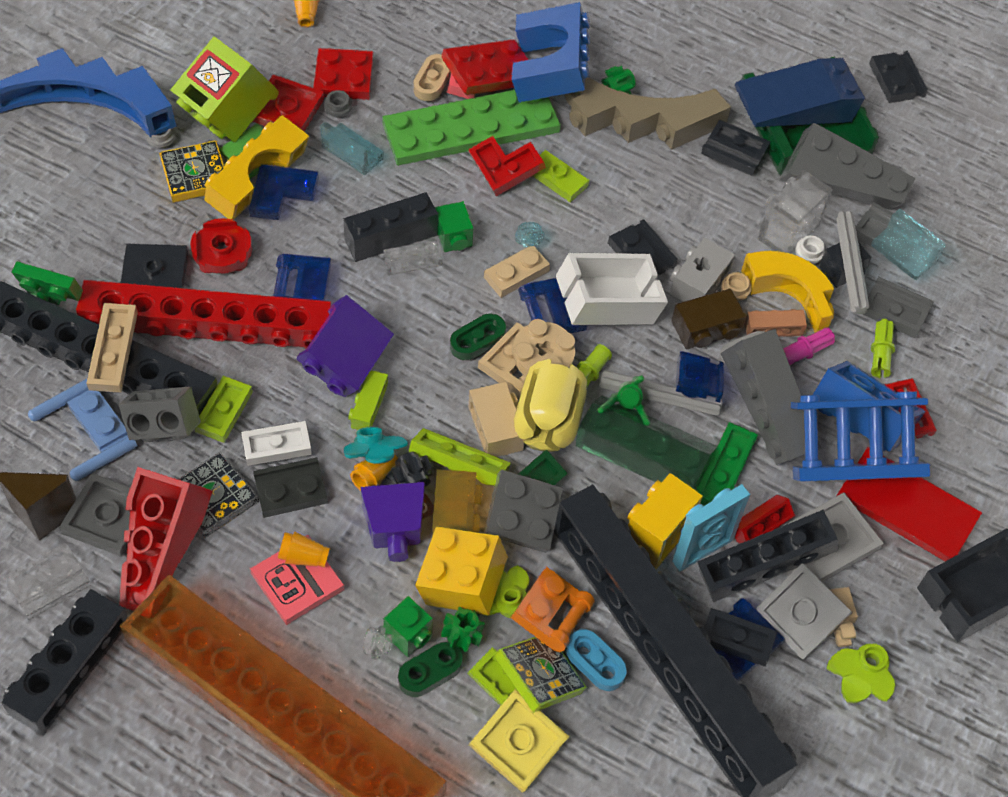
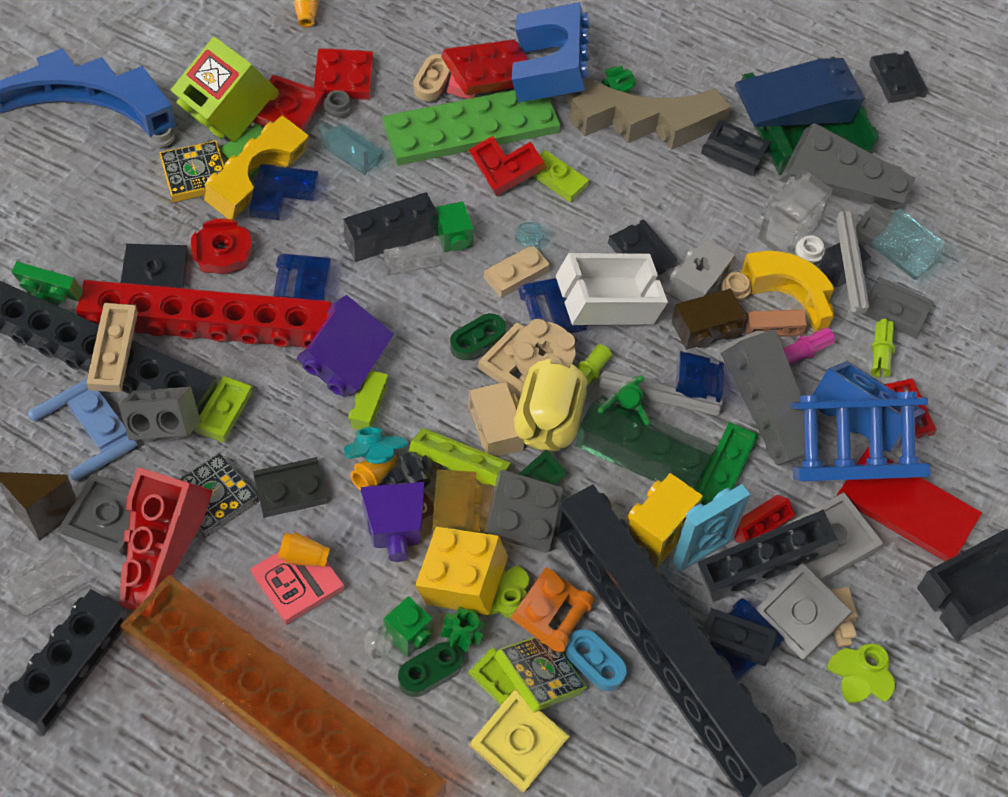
white plate [241,421,312,466] -> none

